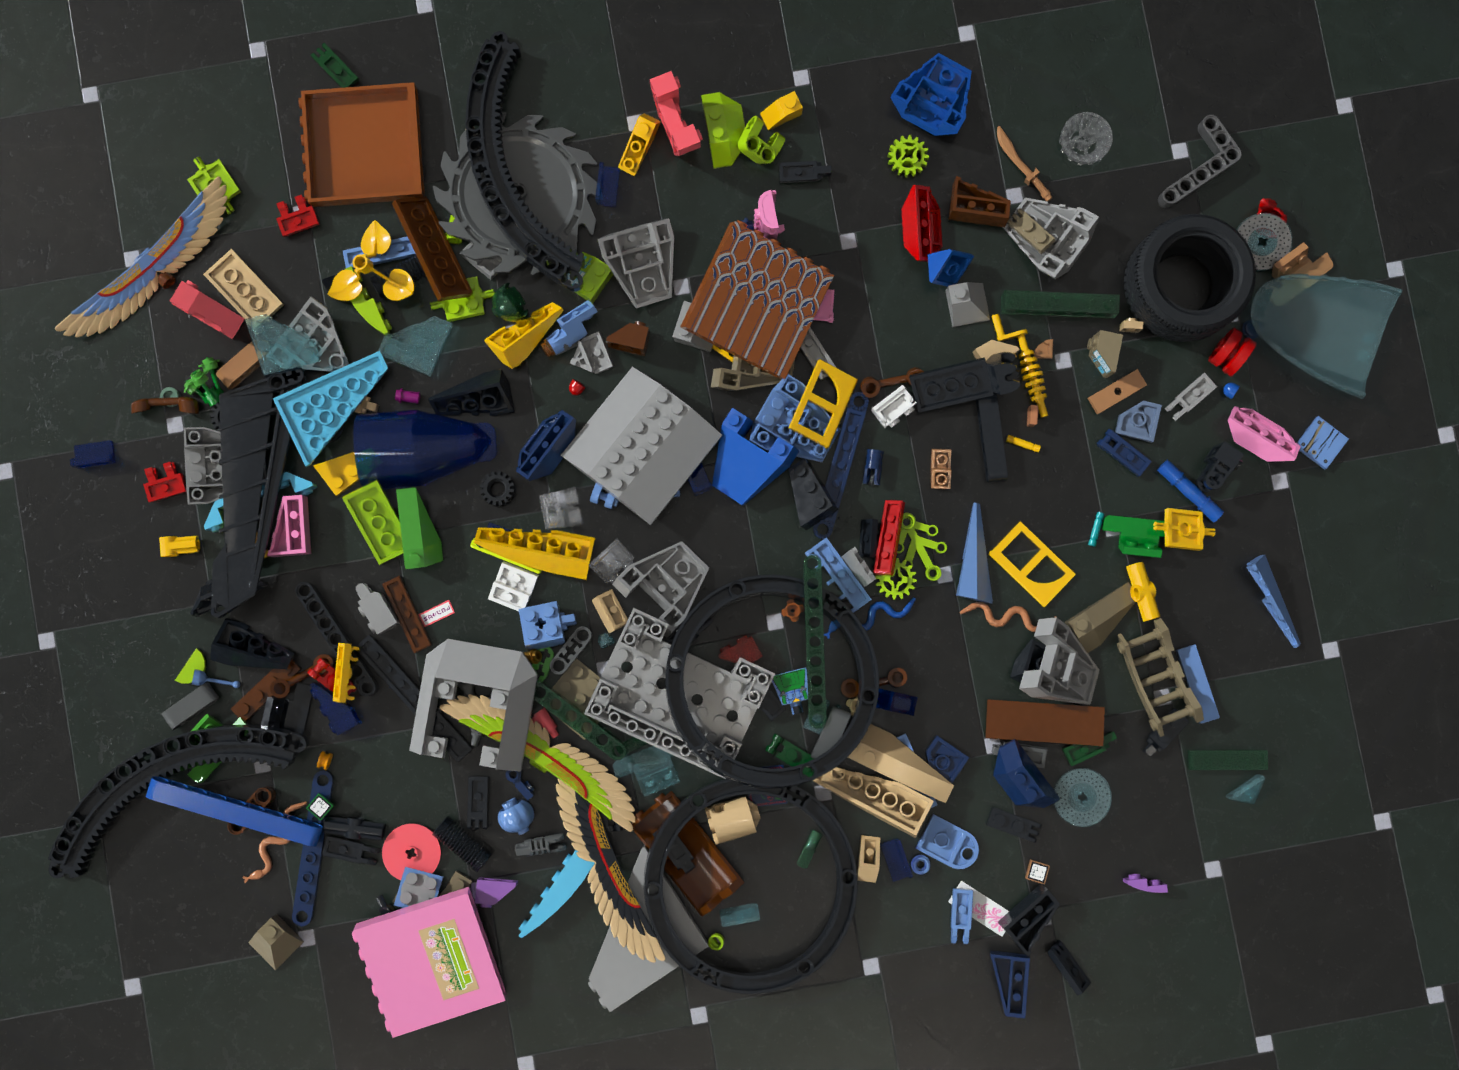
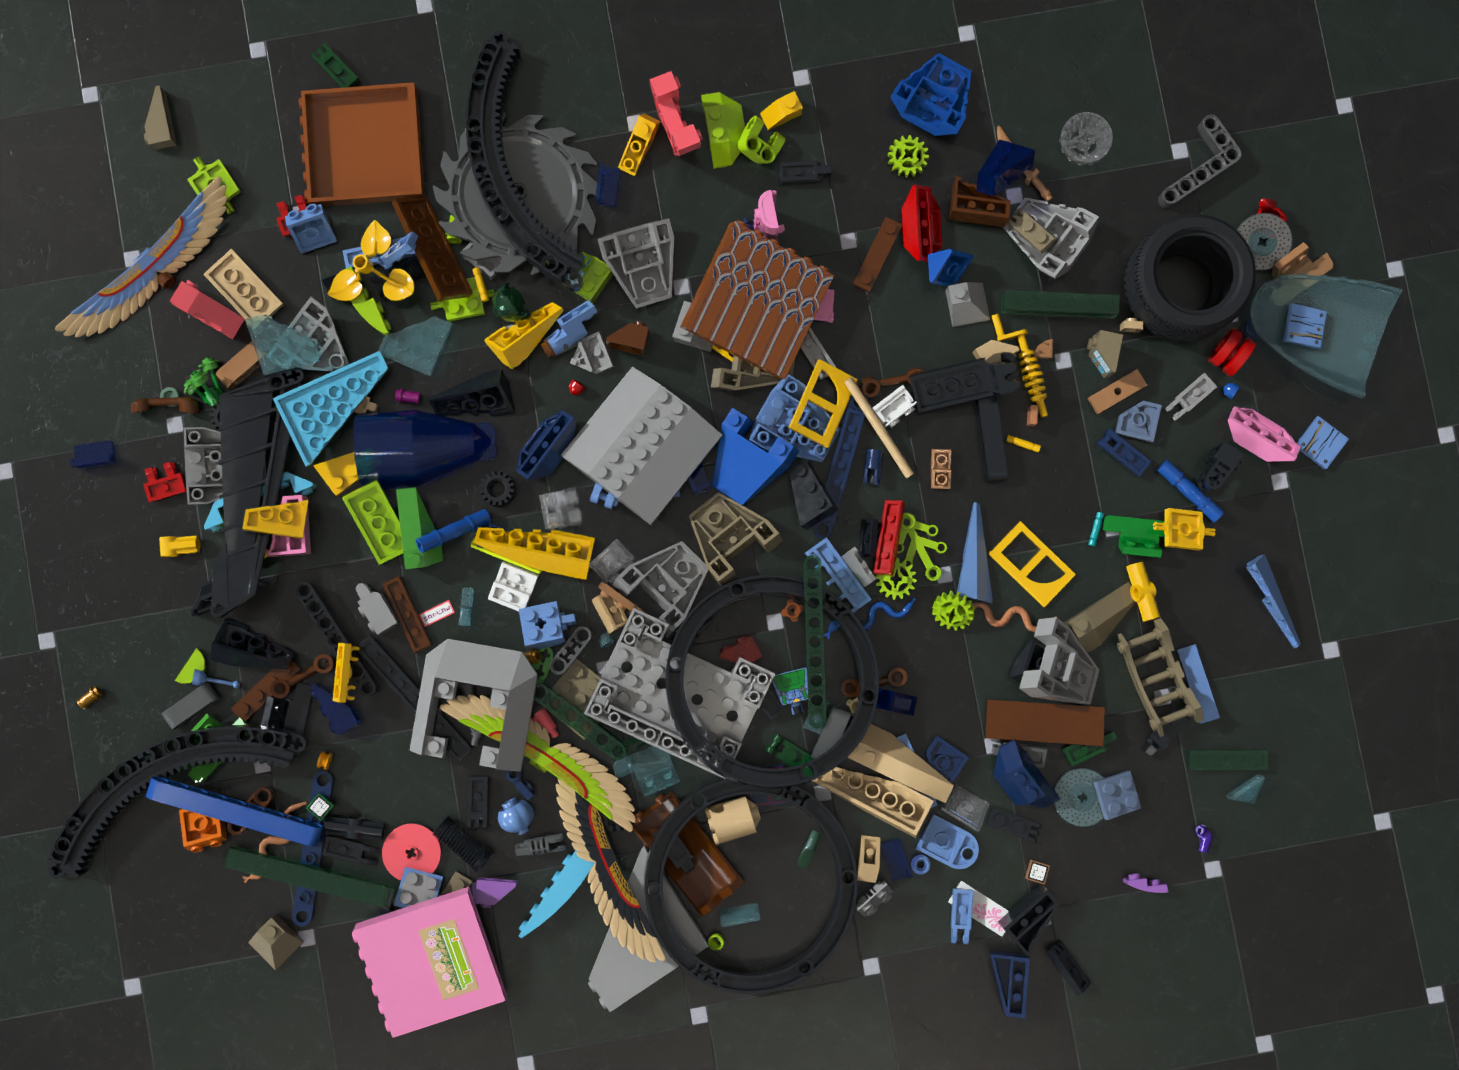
red plate [307,657,357,701] -> none
none -> pearl gold pin [77,686,103,709]
none -> dark tan slope [144,85,176,150]
none -> orange plate [179,809,227,853]
none -> clear green beam [224,847,396,908]
none -> yellow wing [242,500,308,539]
none -> medium blue plate [285,204,337,254]
none -> medium blue hinge [377,232,418,270]
none -> blue piece [415,509,491,553]
none -> clear light blue axle [458,588,474,626]
none -> yellow wheel [472,267,489,302]
none -> medium nougat hinge [598,582,643,615]
none -> dark tan wedge [689,492,783,586]
none -> tan piece [844,377,914,478]
none -> reddish brown plate [853,217,902,293]
none -> light grey hinge [855,880,894,917]
none -> lime gear [932,591,975,630]
none -> clear slope [941,784,989,832]
none -> clear blue wedge [976,140,1035,196]
none -> sand blue plate [1093,771,1141,820]
none -> dark purple arm [1195,825,1212,854]
none -> medium blue tile [1283,303,1327,349]

